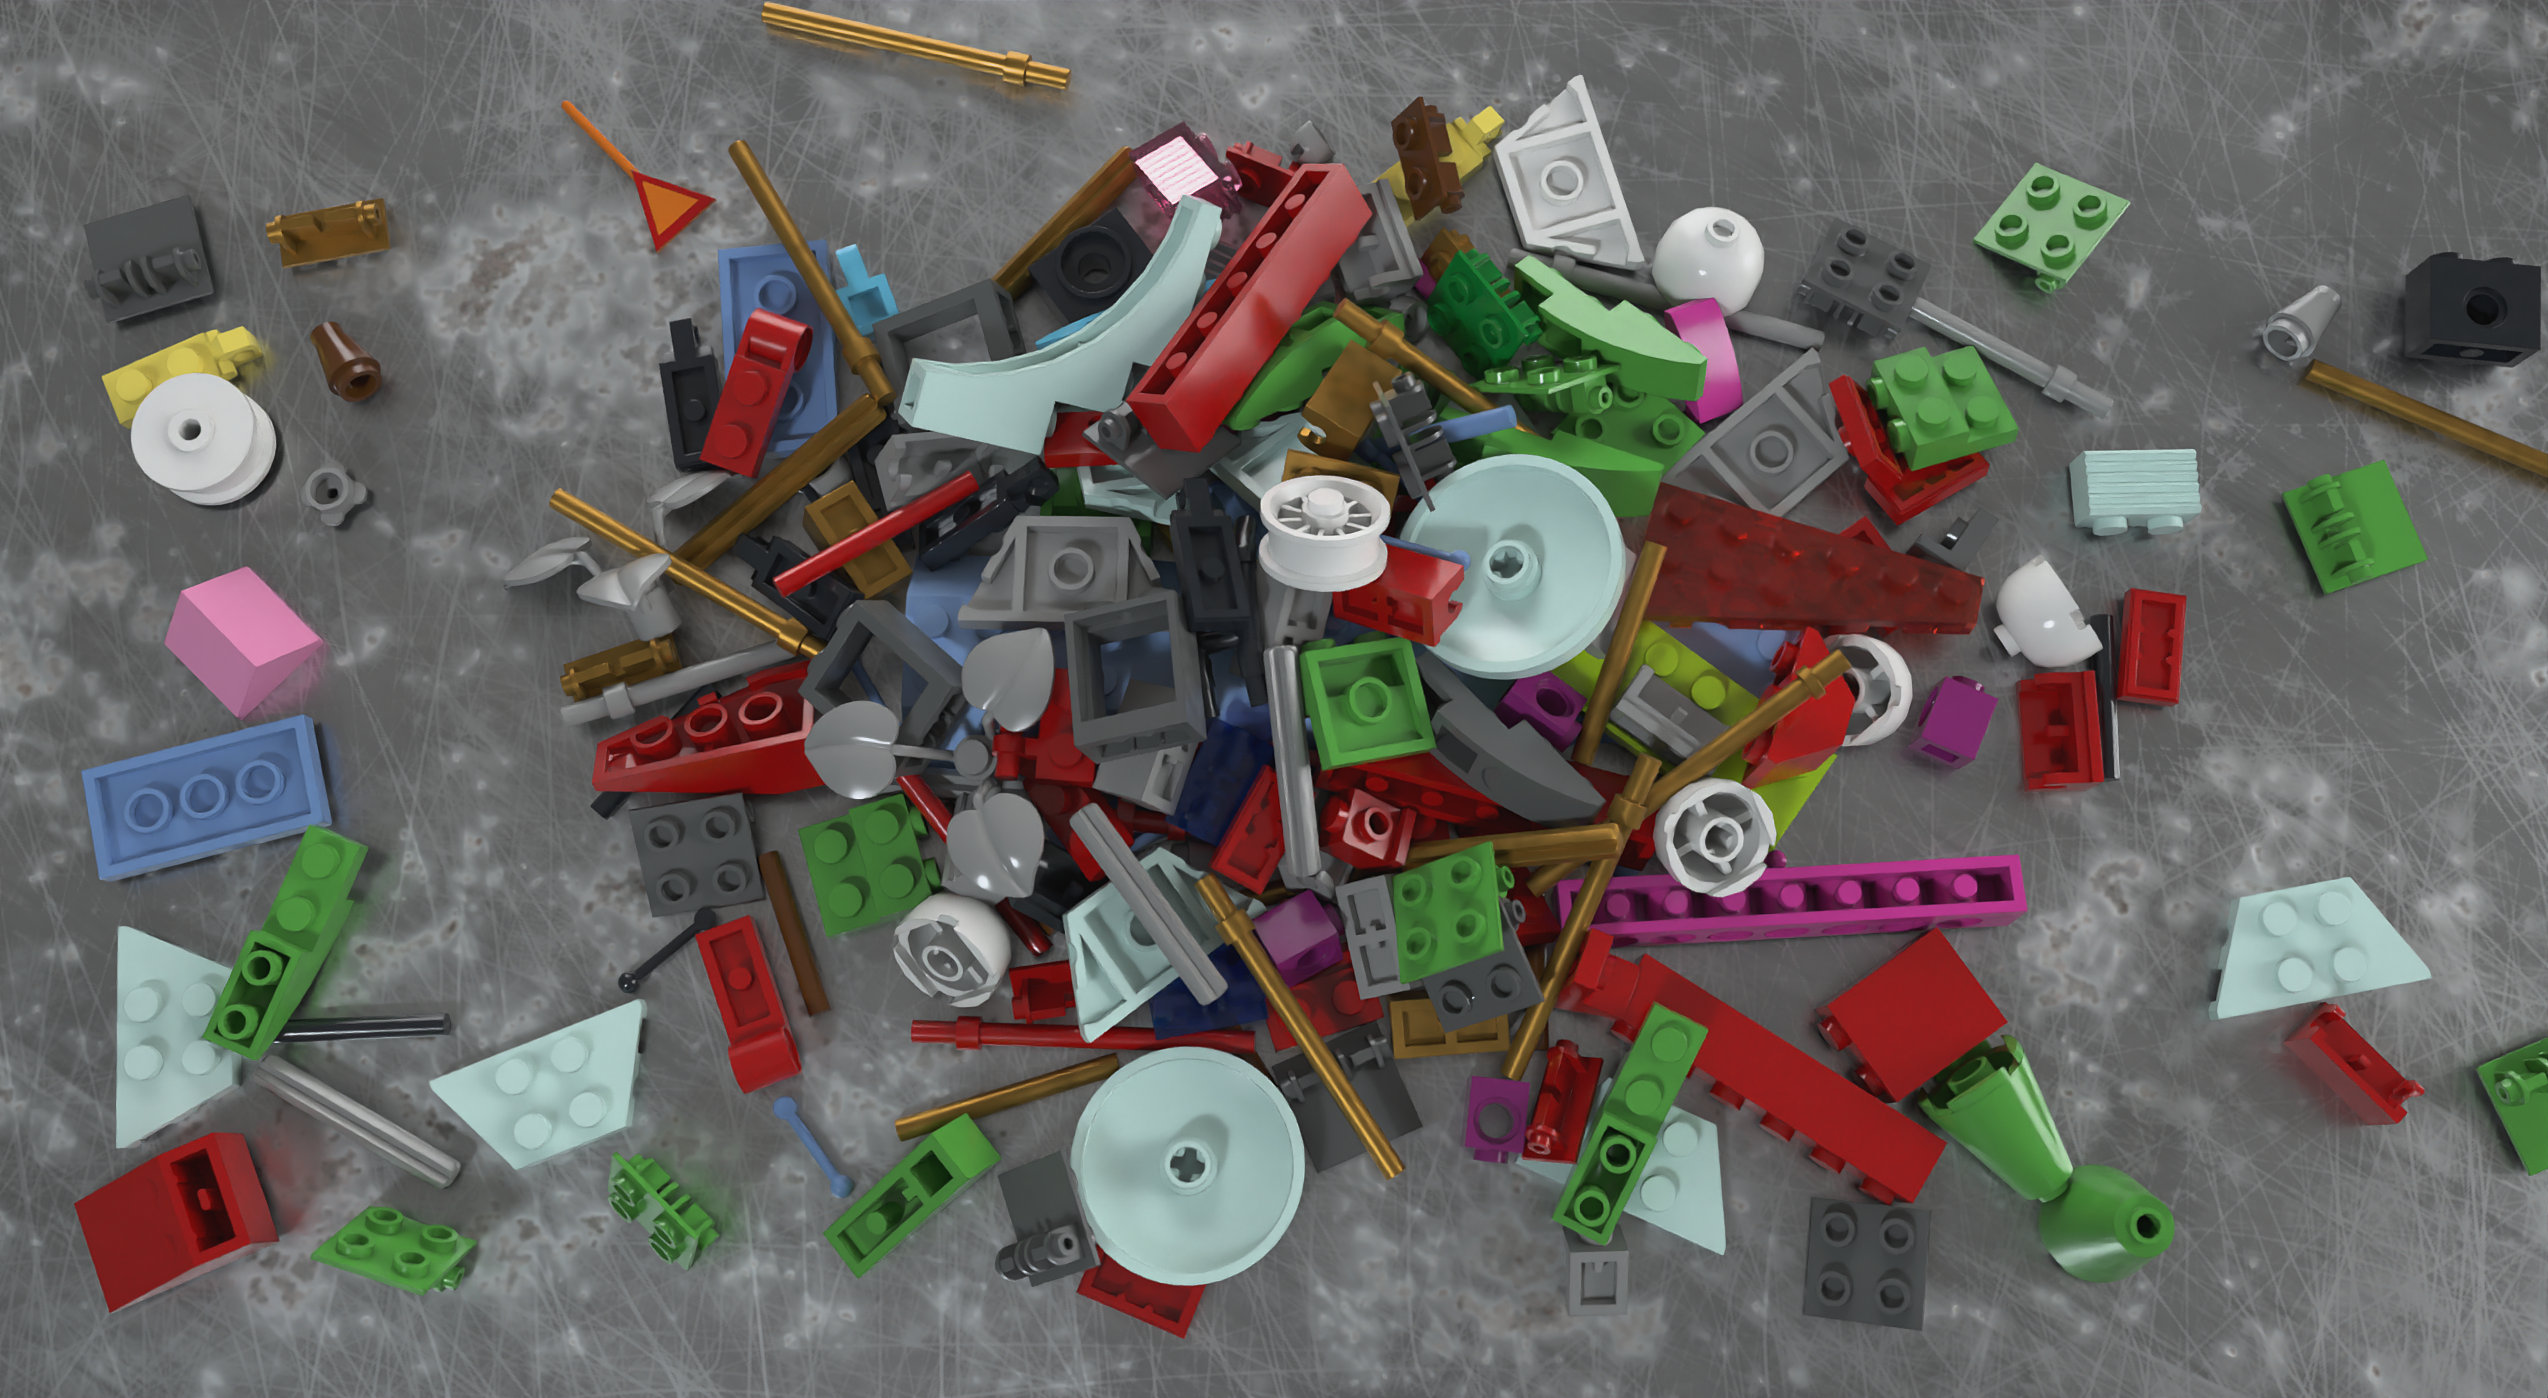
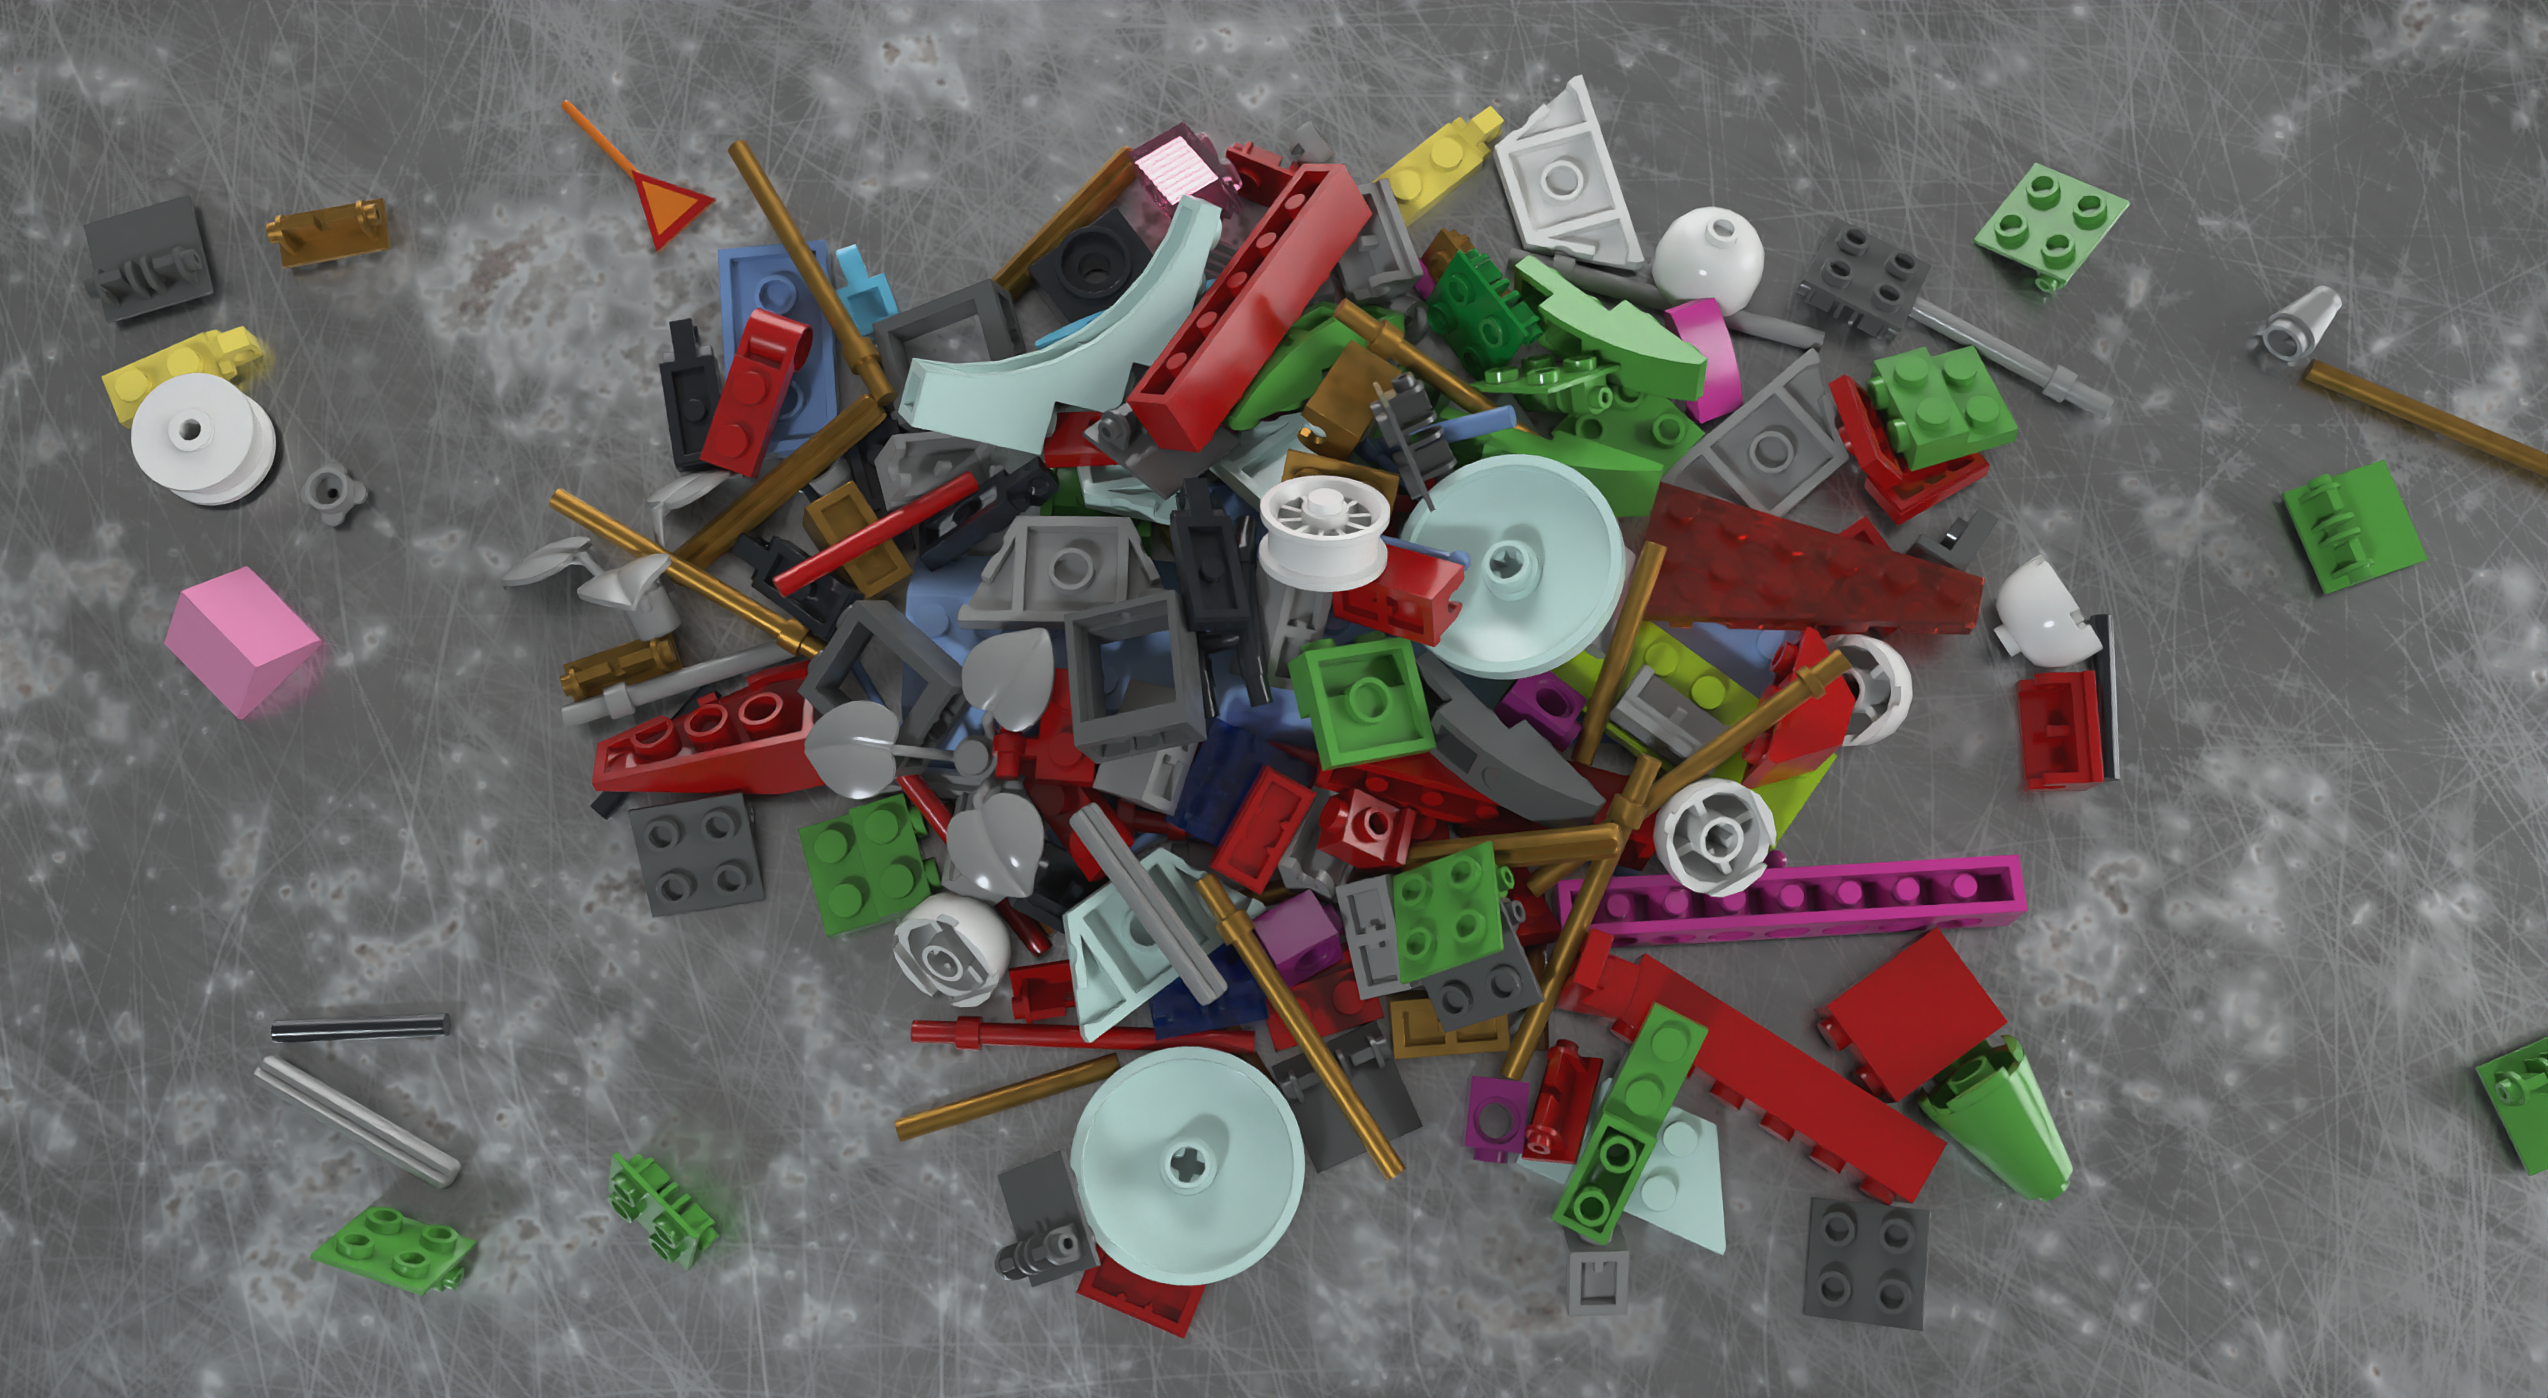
red slope [74,1132,280,1313] -> none
medium blue plate [81,714,333,882] -> none
light aqua wing [116,926,242,1149] -> none
bright green slope [202,824,369,1060] -> none
reddish brown cone [310,321,382,402] -> none
light aqua wing [429,999,647,1170] -> none
black hinge [618,908,719,994] -> none
red plate [695,915,802,1094] -> none
reddish brown bar [757,850,831,1018] -> none
pearl gold bar [762,2,1071,91] -> none
medium blue hinge [773,1096,853,1198] -> none
bright green slope [823,1113,1002,1279] -> none
light grey axle [1263,645,1321,877] -> none
reddish brown hinge [1391,97,1465,221] -> none
magenta brick [1907,676,1999,769] -> none
bright green cone [2037,1165,2175,1283] -> none
light aqua brick [2069,449,2202,536] -> none
red plate [2117,588,2187,707] -> none
light aqua wing [2208,877,2432,1021] -> none
red hinge [2283,1002,2425,1125] -> none
black brick [2404,252,2541,368] -> none

